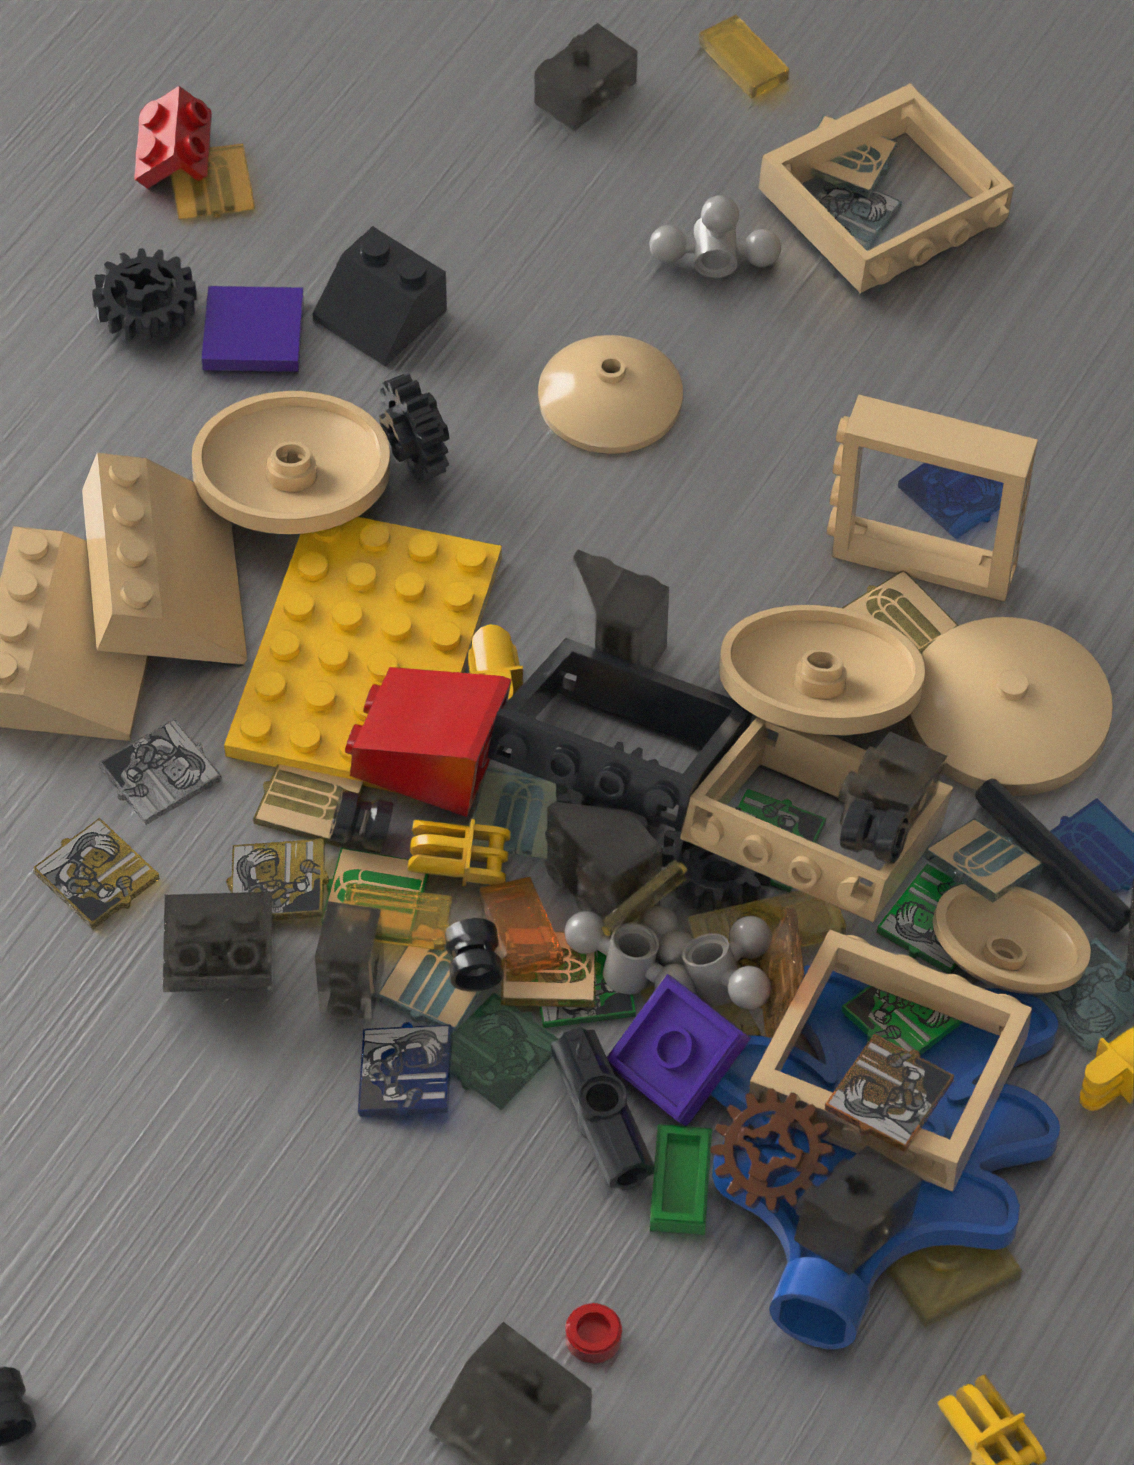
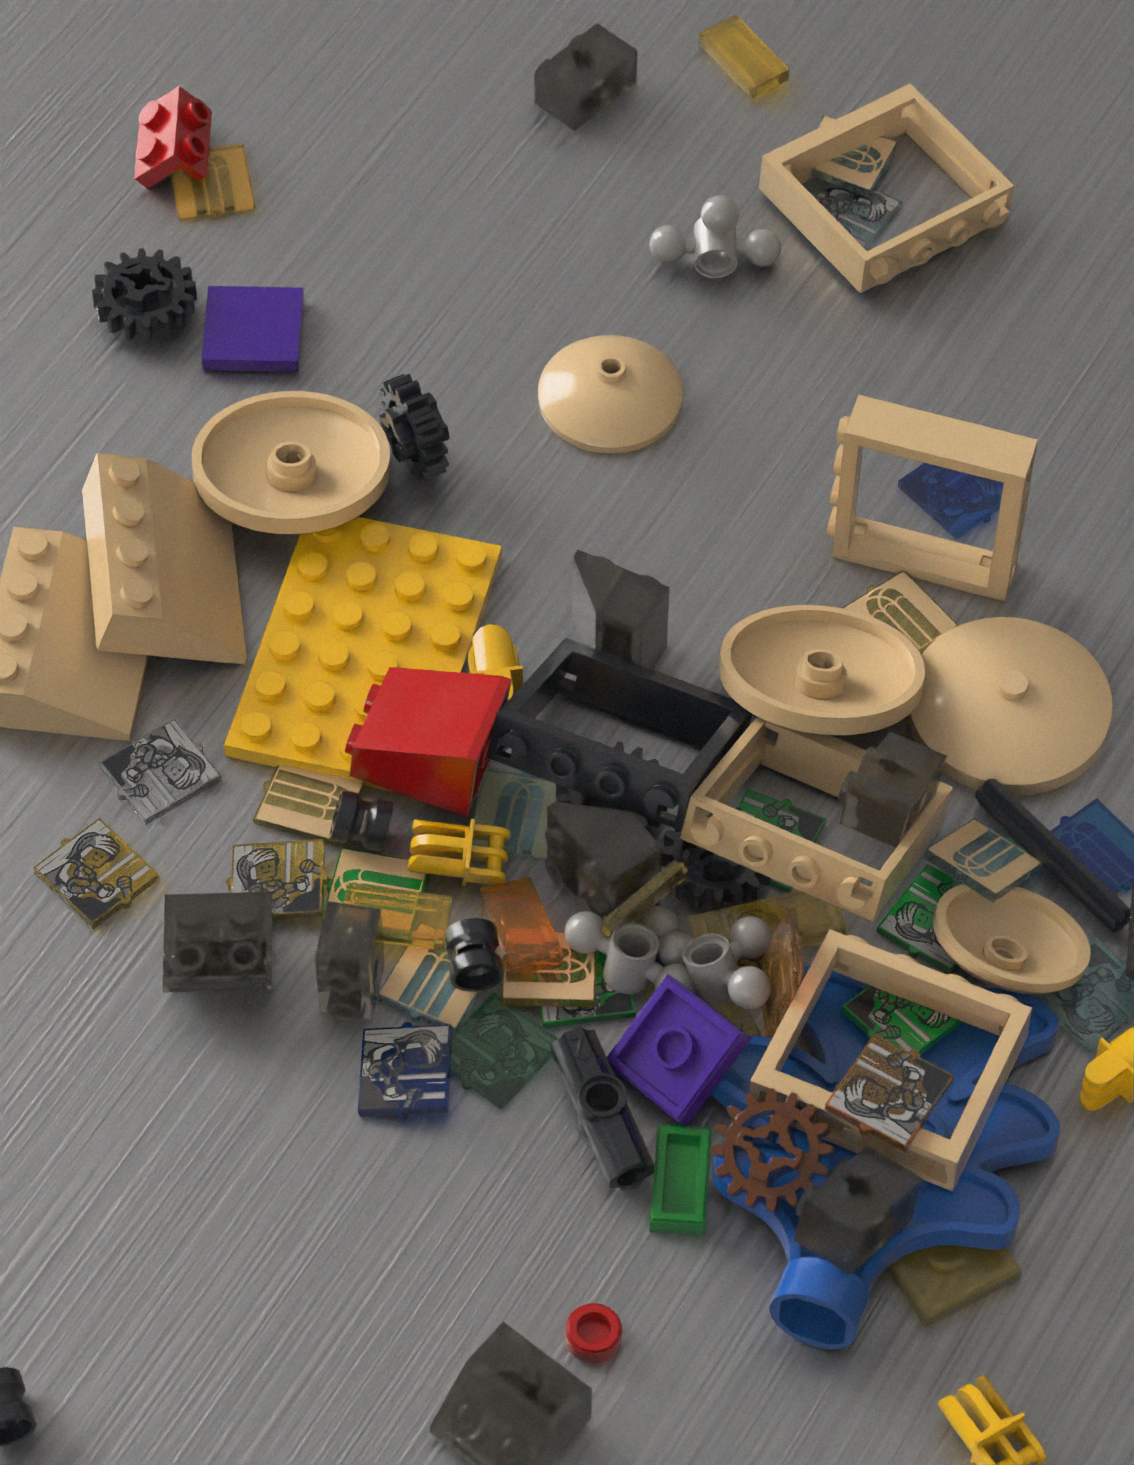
black slope [312,226,447,366] -> none
black wheel [840,797,910,864] -> none

